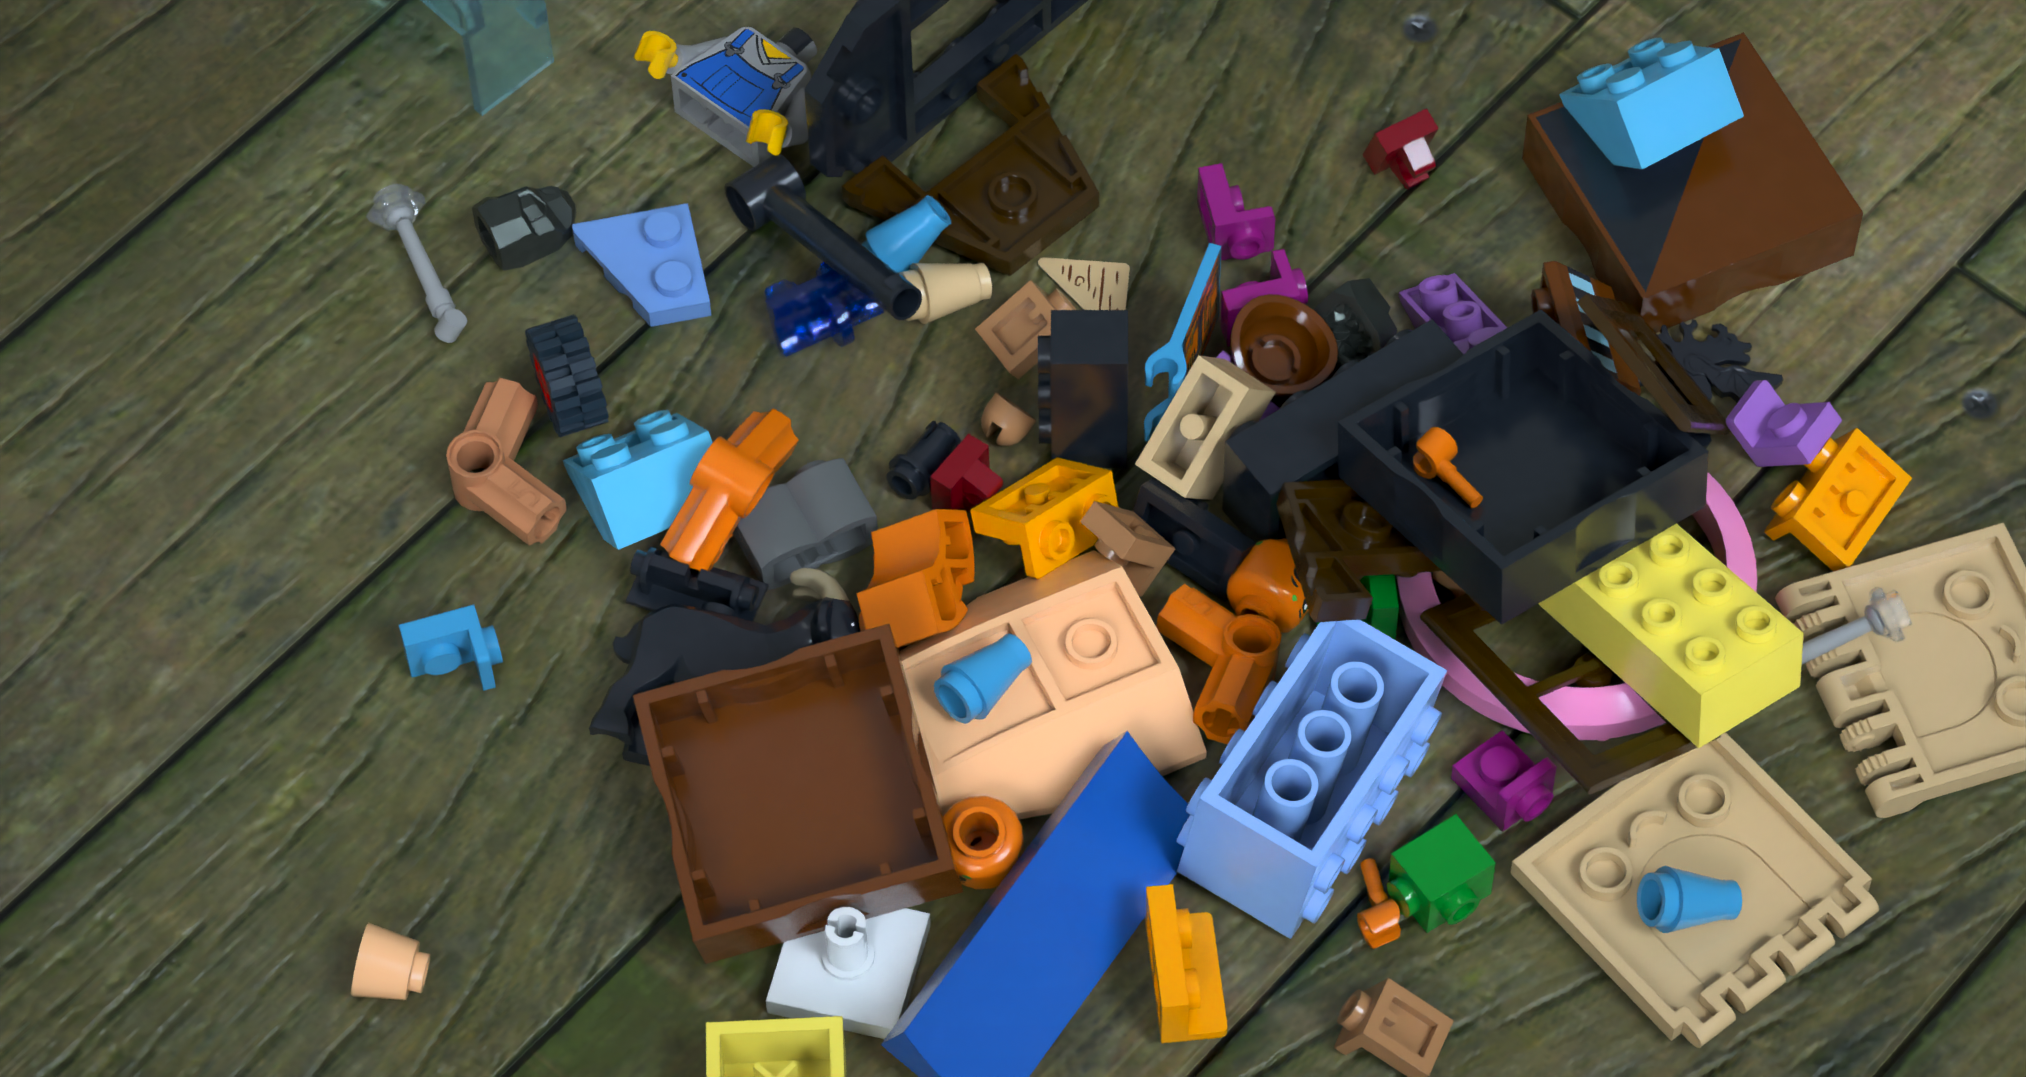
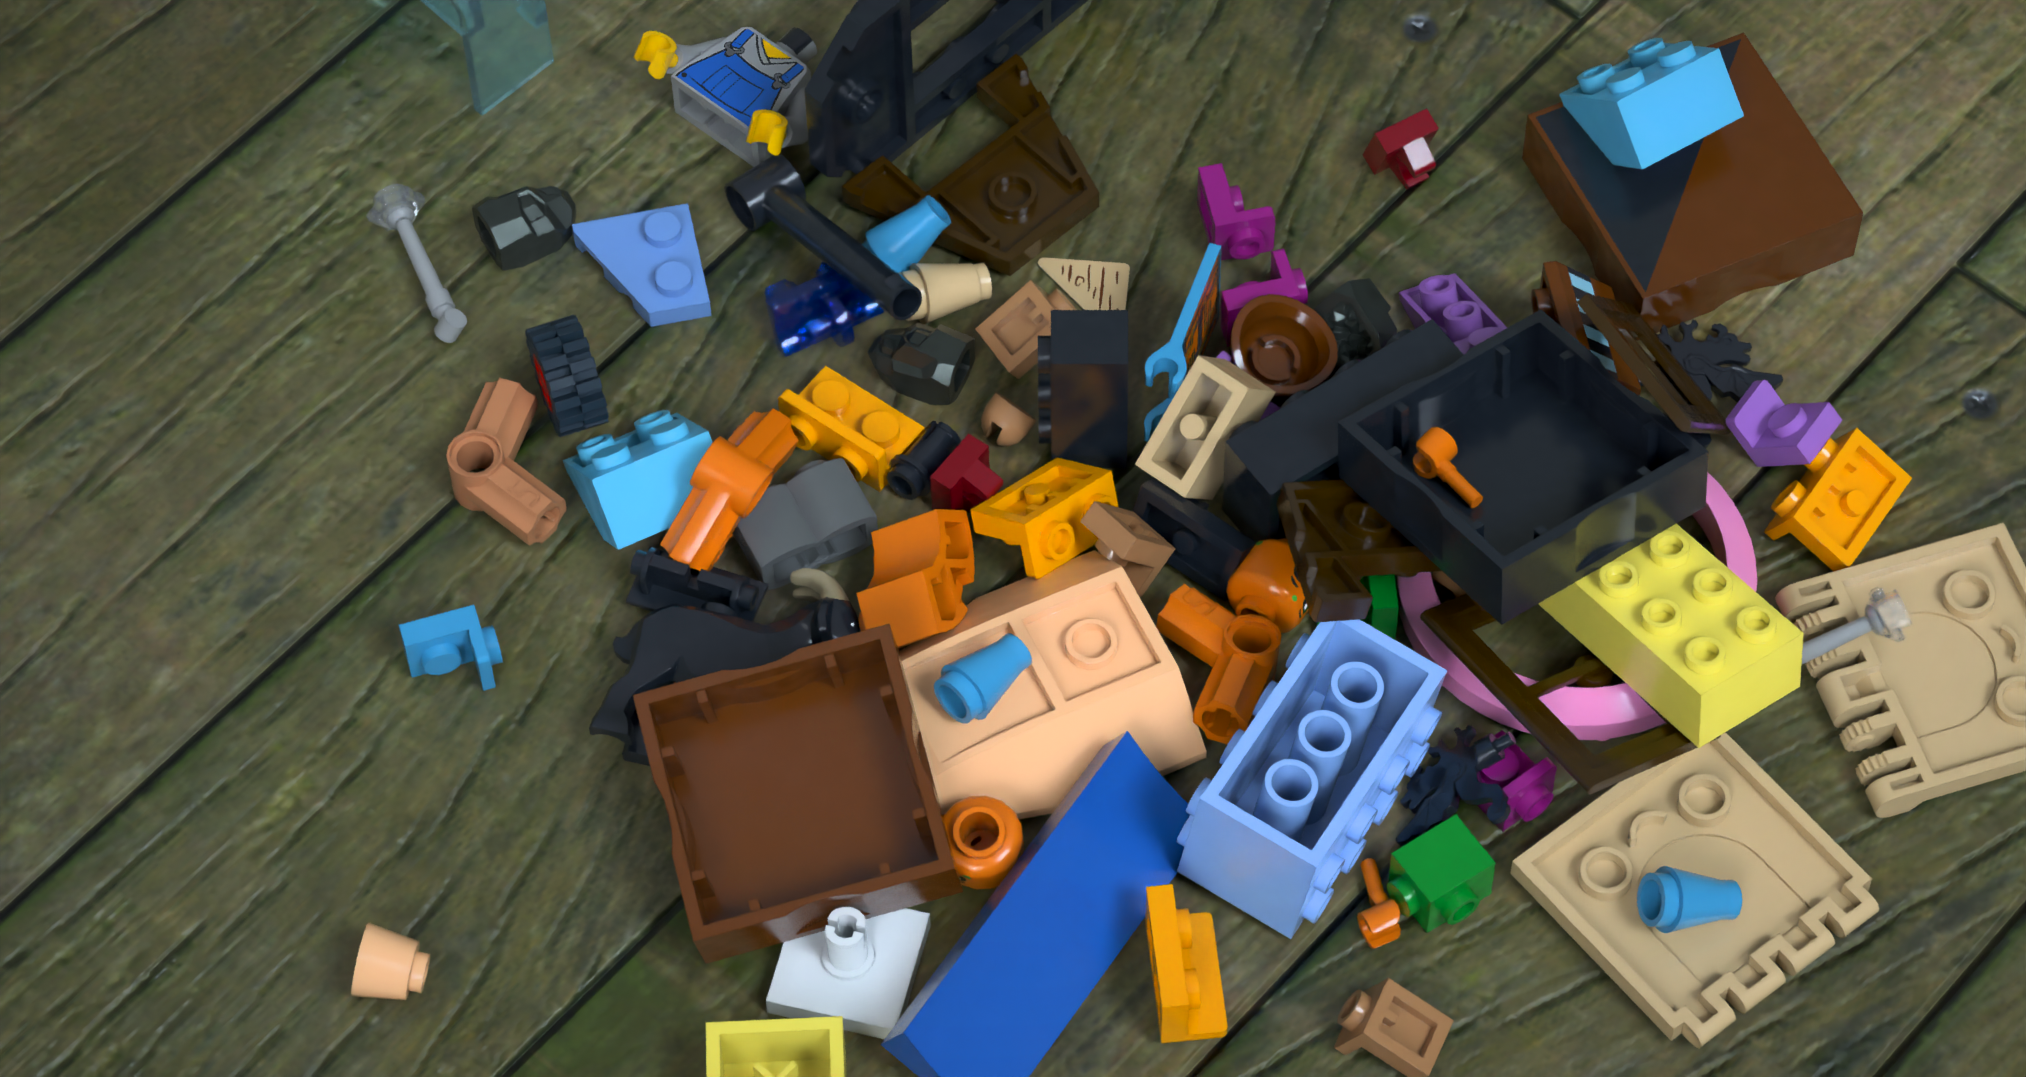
none -> light orange bracket [778,365,925,492]
none -> pearl dark grey rock [867,323,975,405]
none -> black piece [1396,725,1516,847]

